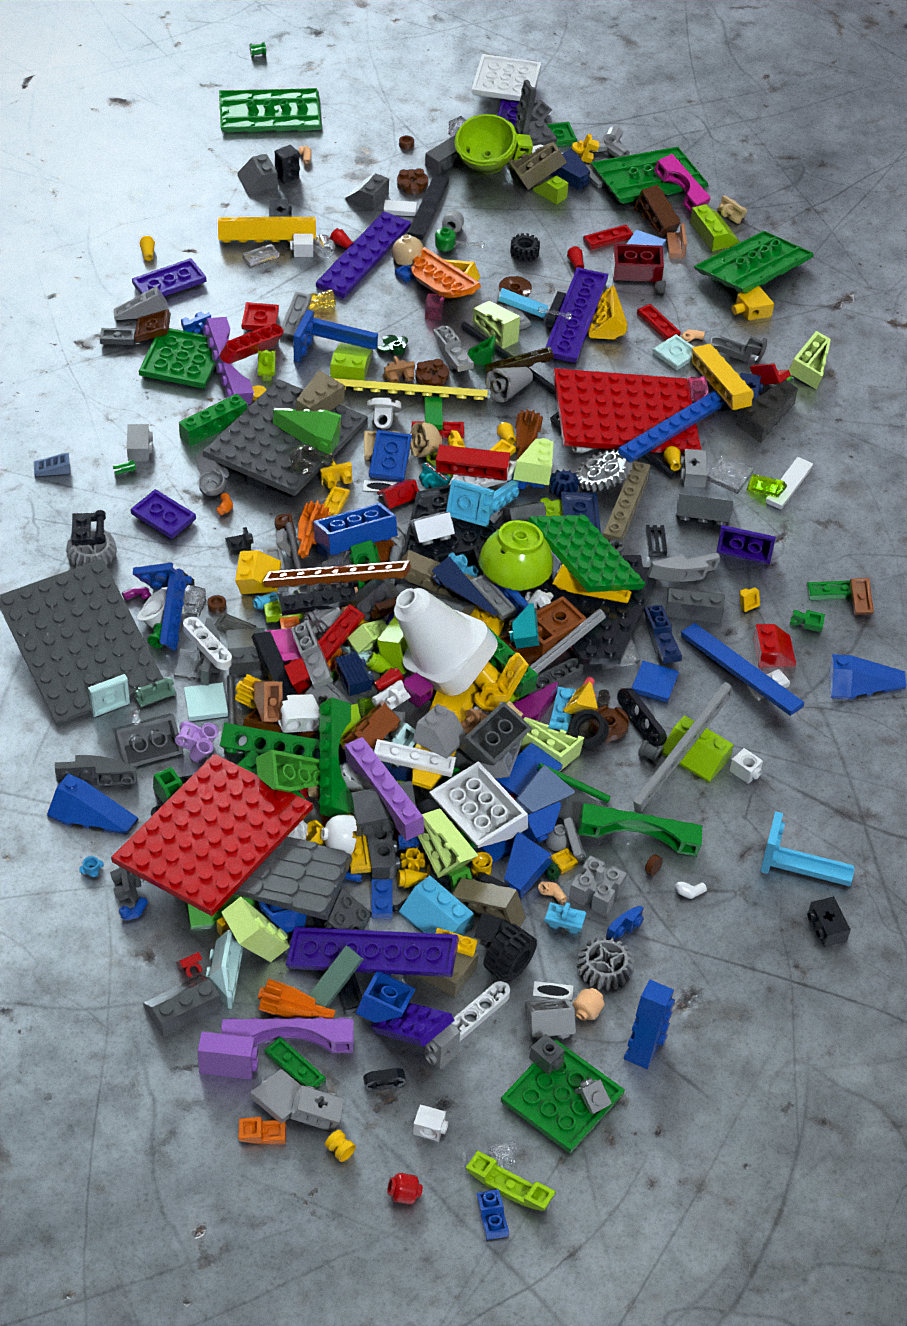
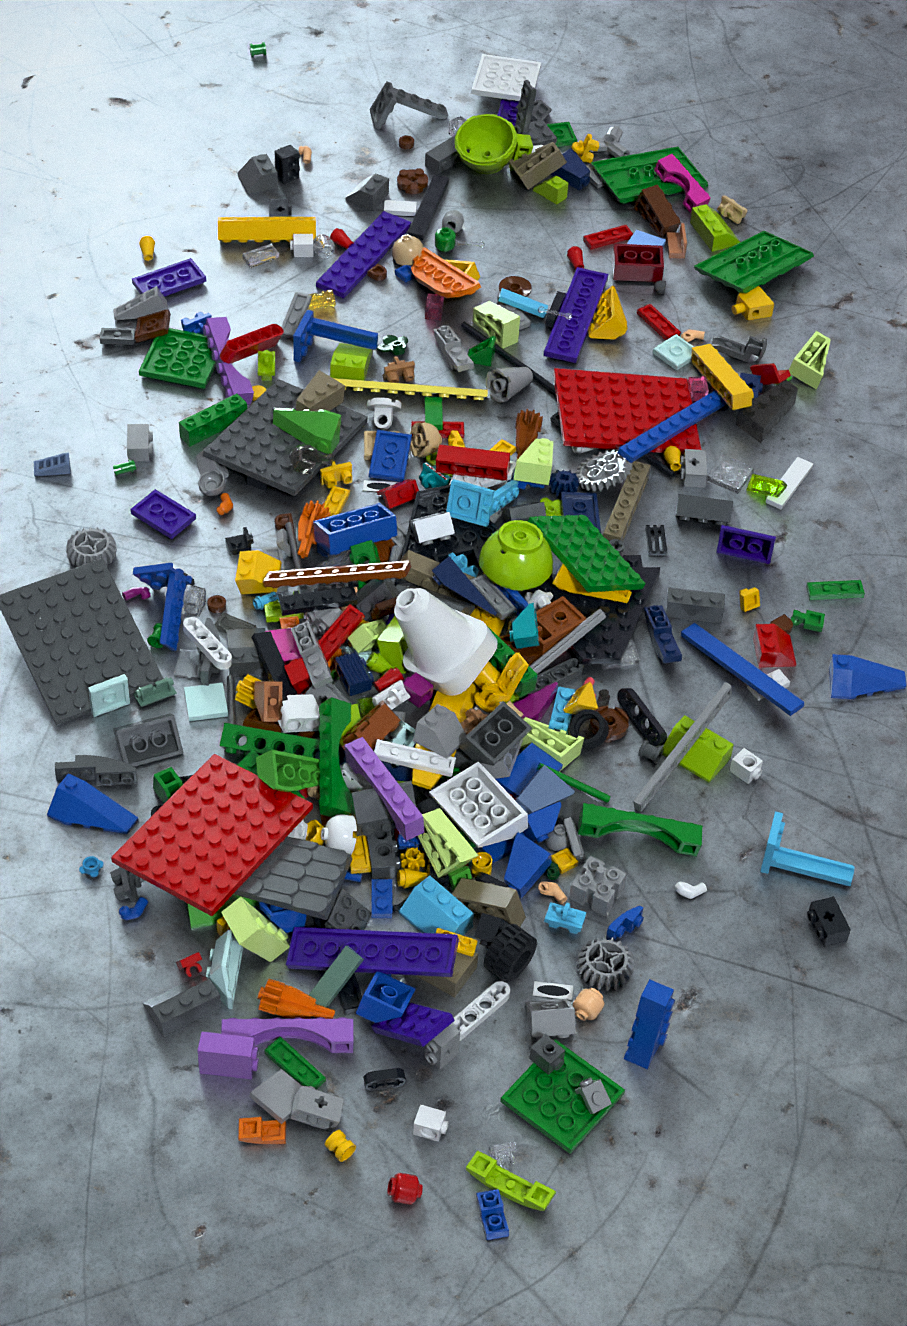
black plate [72,510,106,545] -> none
white piece [137,589,167,629] -> none
lavender piece [175,721,219,763] -> none
green piece [219,88,322,133] -> none
red plate [241,302,279,330] -> none
reddish brown plate [415,359,449,386] -> none
dark brown plate [485,346,554,373] -> none
yellow cone [497,422,516,445] -> none
black tyre [510,233,540,262] -> none
blue tile [632,661,679,703] -> none
reddish brown tile [645,854,663,876] -> none
light grey slope [647,552,720,582] -> none
dark orange plate [849,578,874,615] -> none
none -> reddish brown tile [367,264,387,281]
none -> dark grey bracket [369,81,448,130]
none -> reddish brown tile [770,614,793,634]

